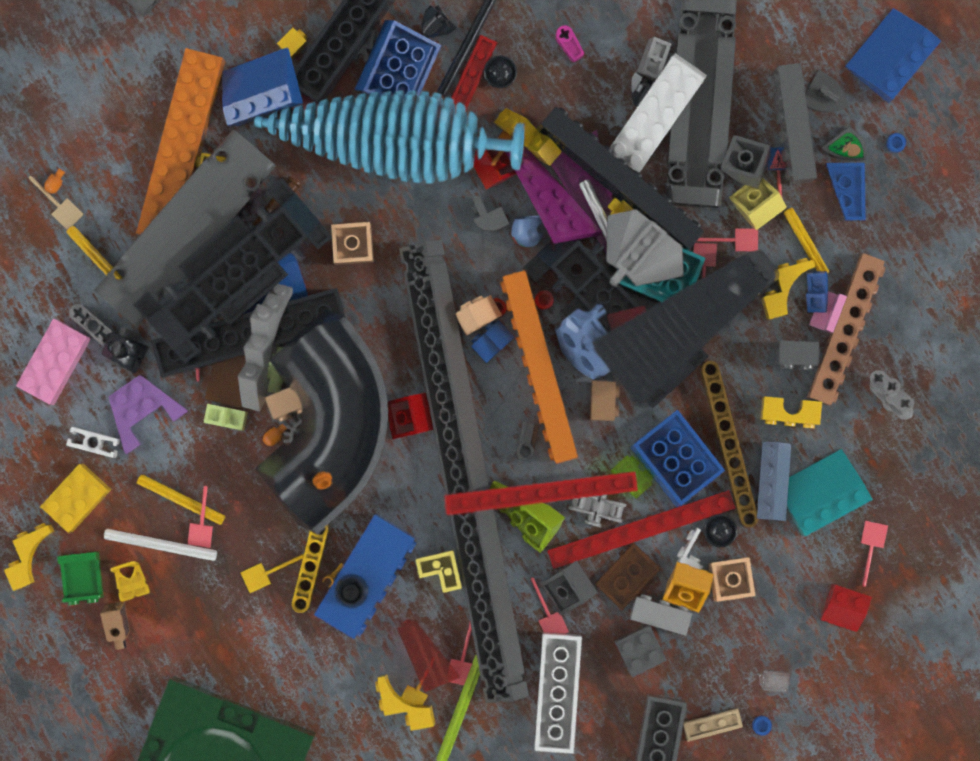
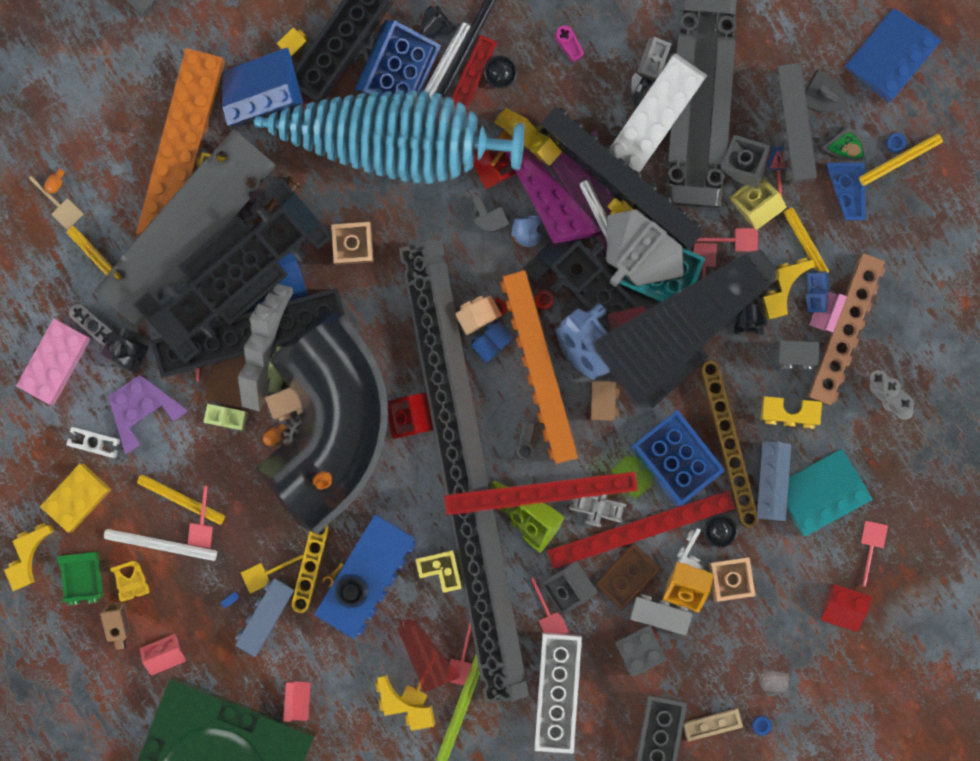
none -> coral panel [139,634,186,675]
none -> blue tile [219,591,239,608]
none -> sand blue brick [235,578,295,657]
none -> coral panel [284,681,311,722]
none -> white axle [424,22,470,99]
none -> black brick [734,302,767,335]
none -> yellow axle [859,134,943,186]

